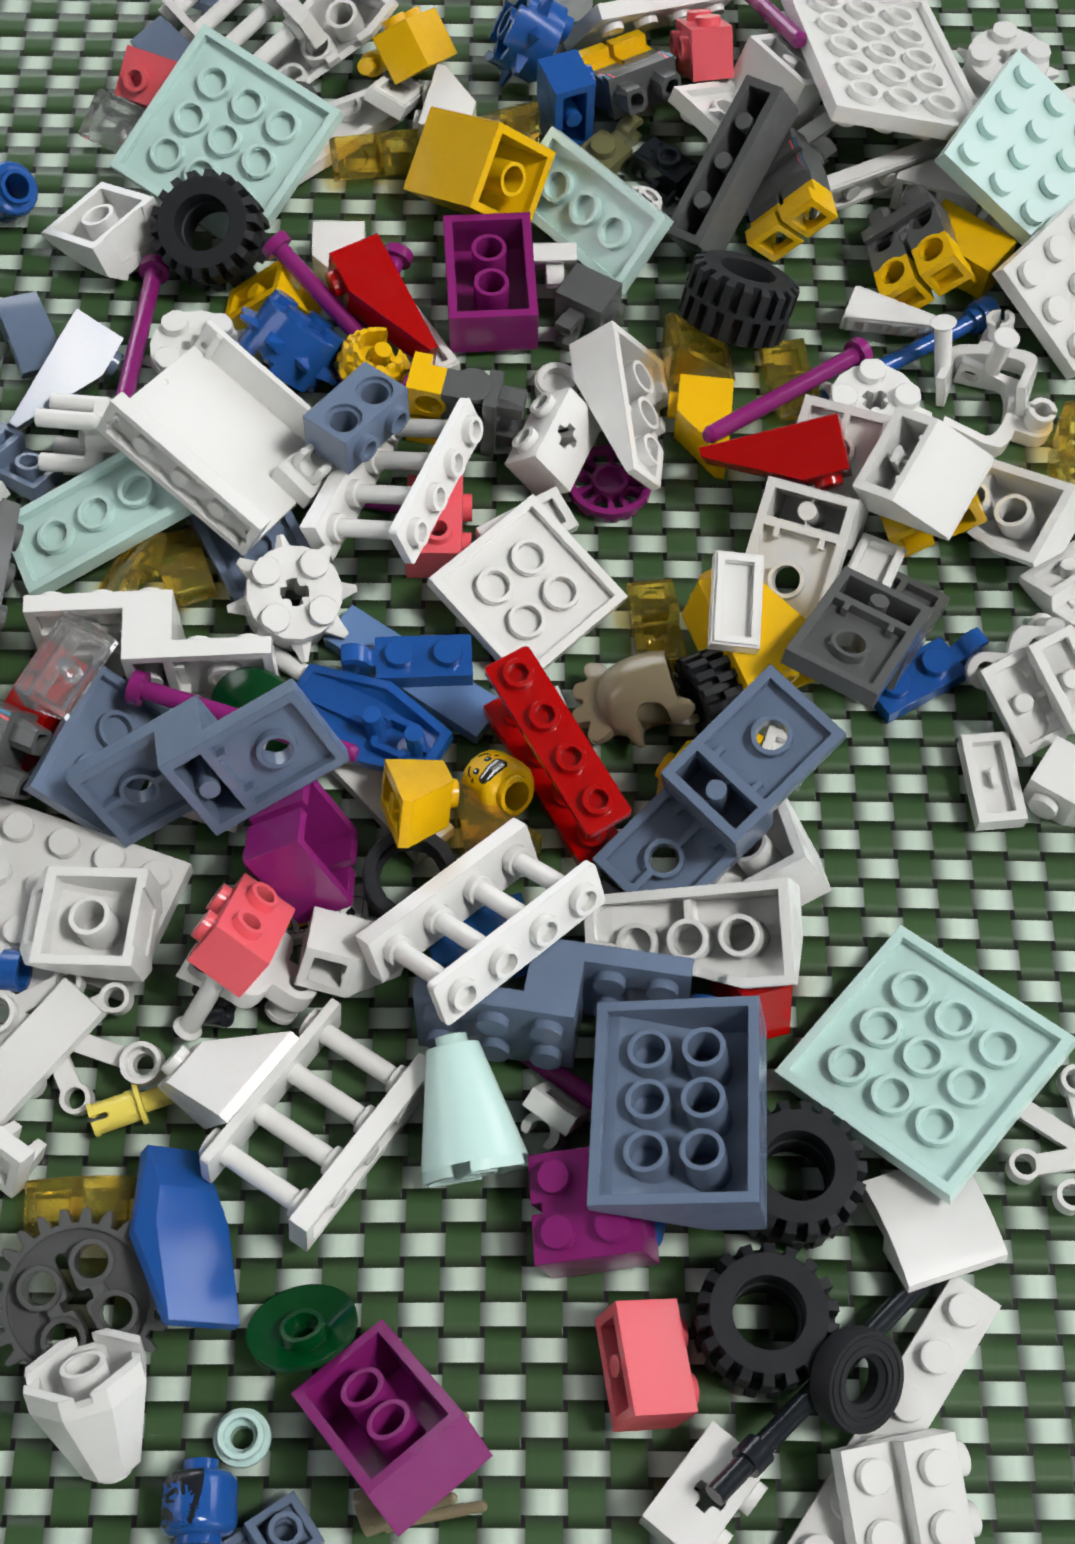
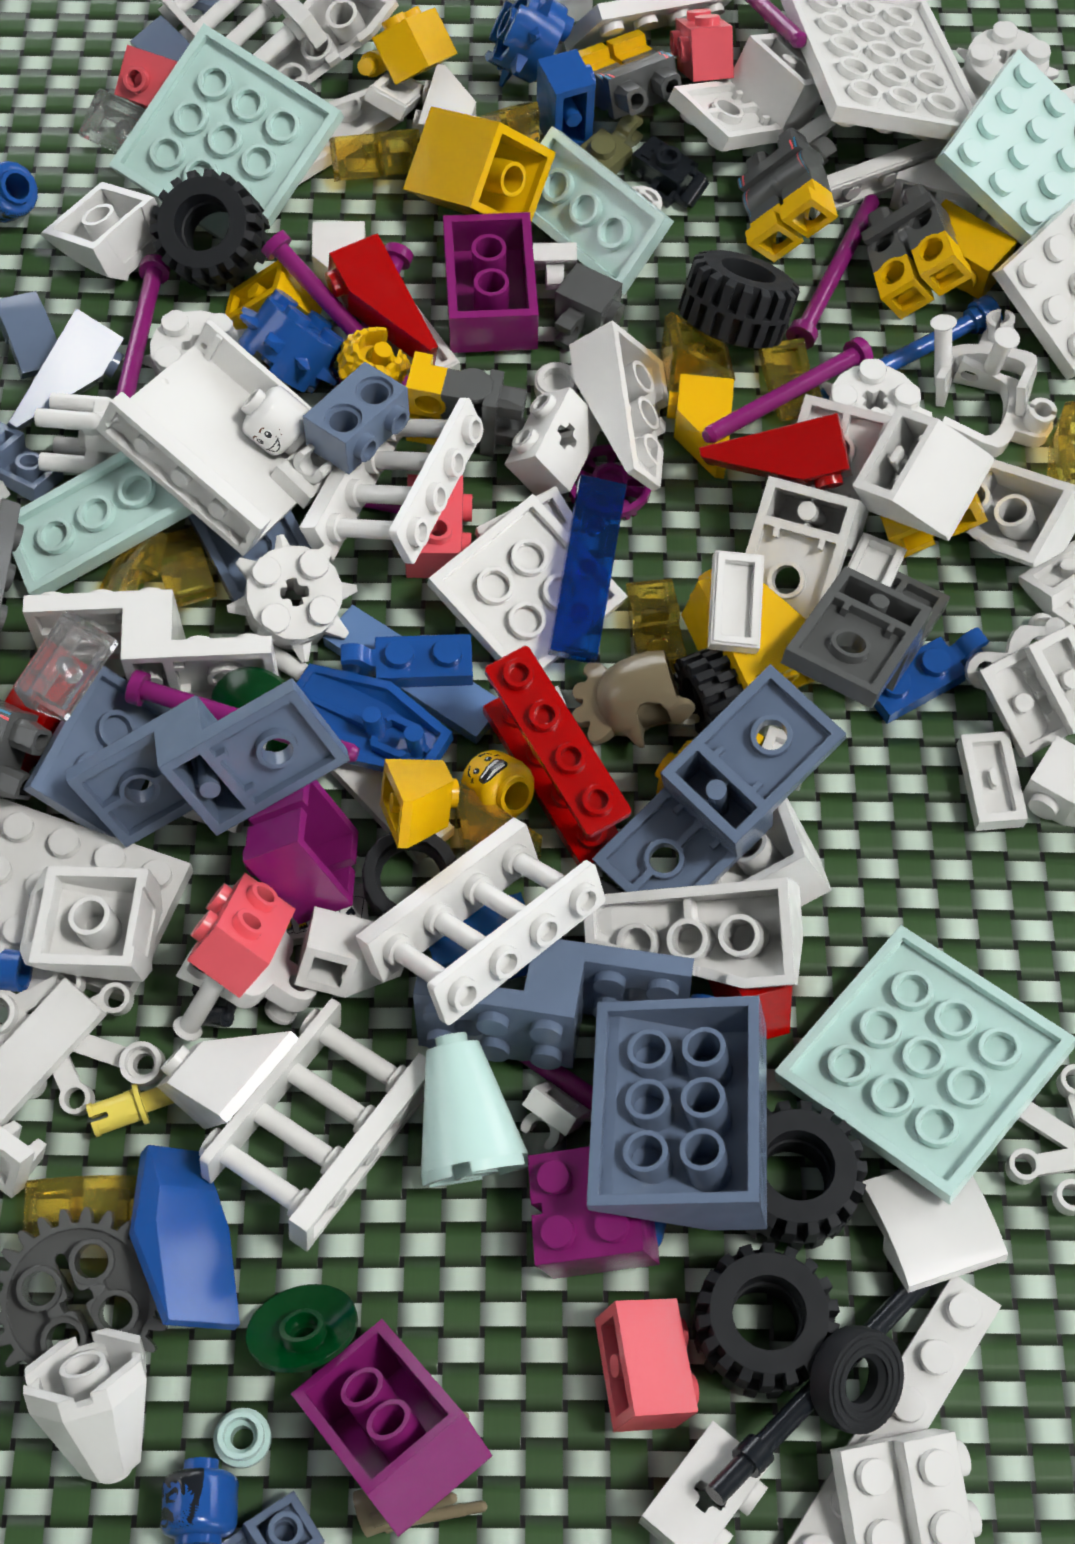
dark grey brick [666,75,800,256] -> none
white slope [839,286,936,338] -> none
none -> white head [241,386,309,456]
none -> clear blue tile [548,474,627,663]
none -> magenta bar [786,194,879,349]

